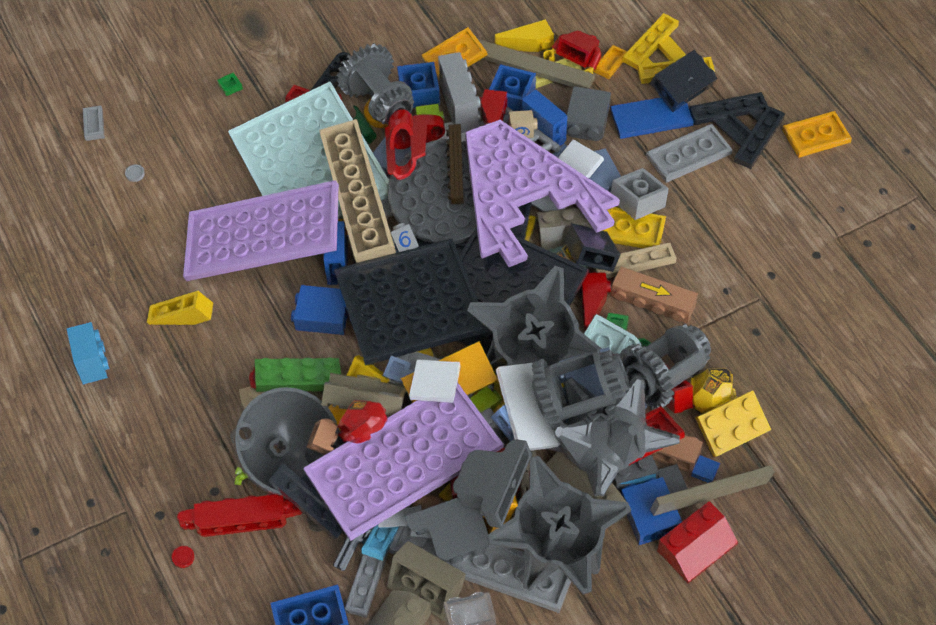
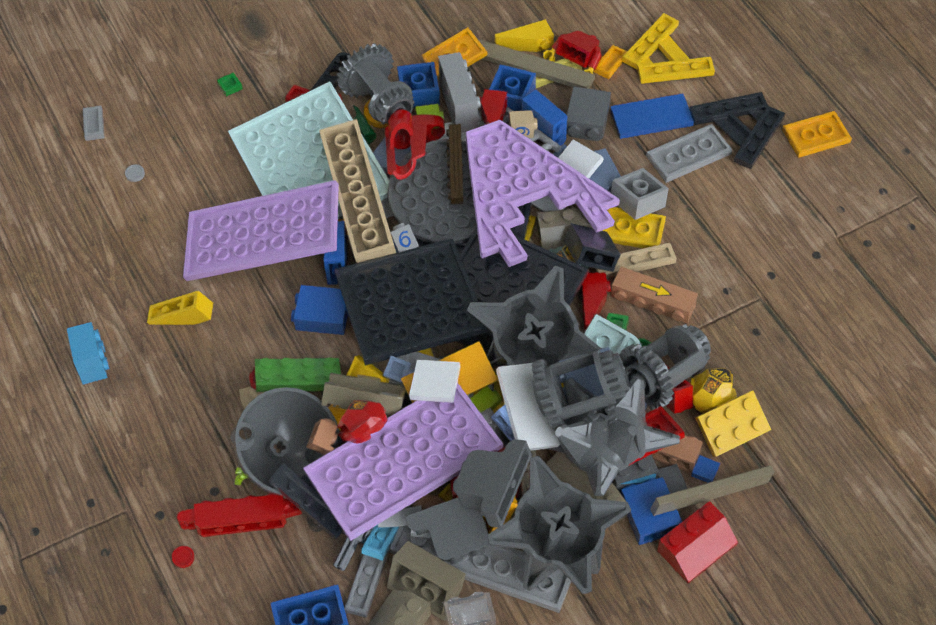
black piece [650,50,718,112] -> none

